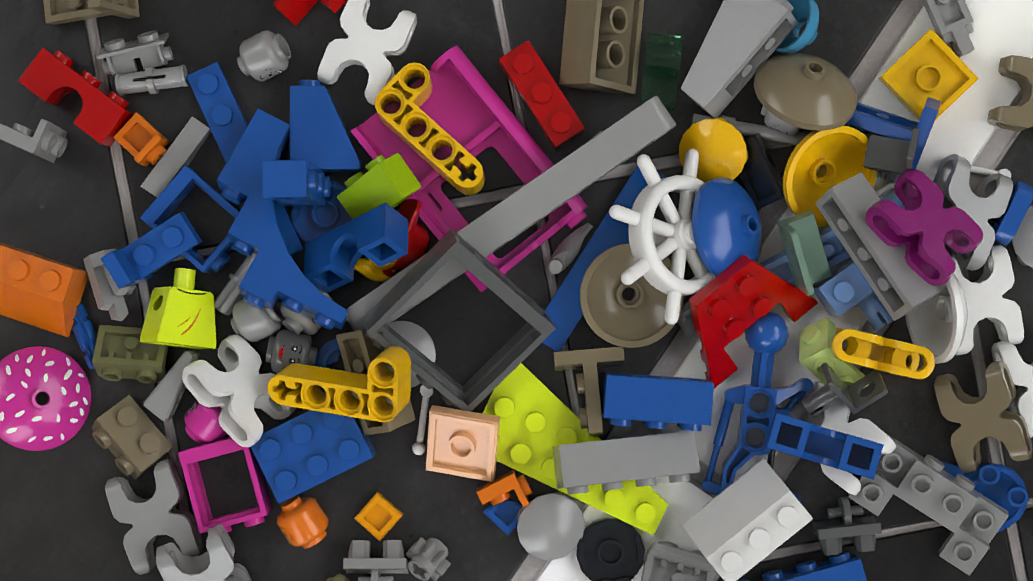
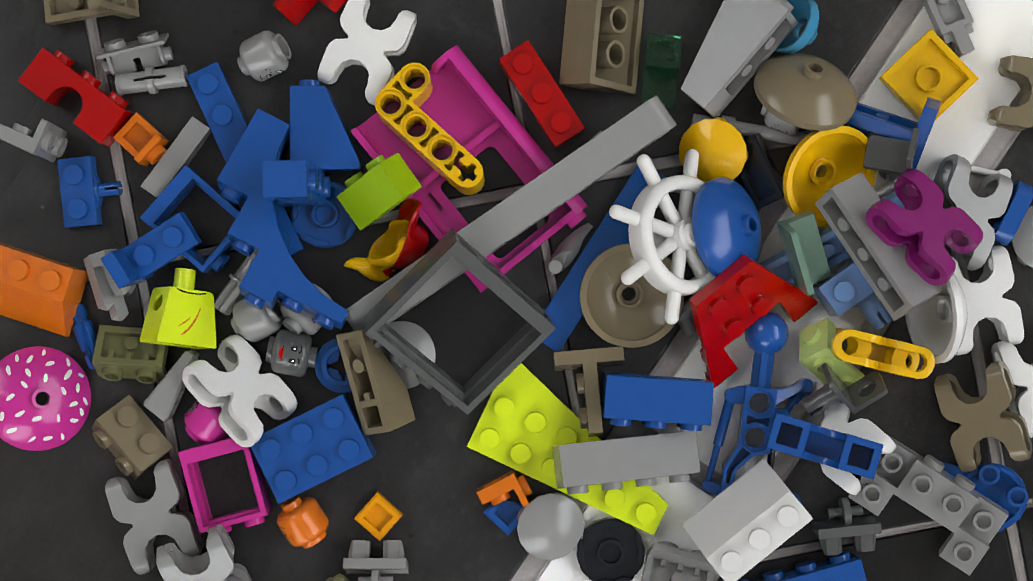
yellow beam [267,346,411,422] -> none
blue arch [303,203,408,293] -> none
light grey gear [406,537,451,581] -> none
white hinge [412,385,434,455] -> none
light nougat tile [426,405,500,482] -> none
none -> blue plate [57,156,123,229]

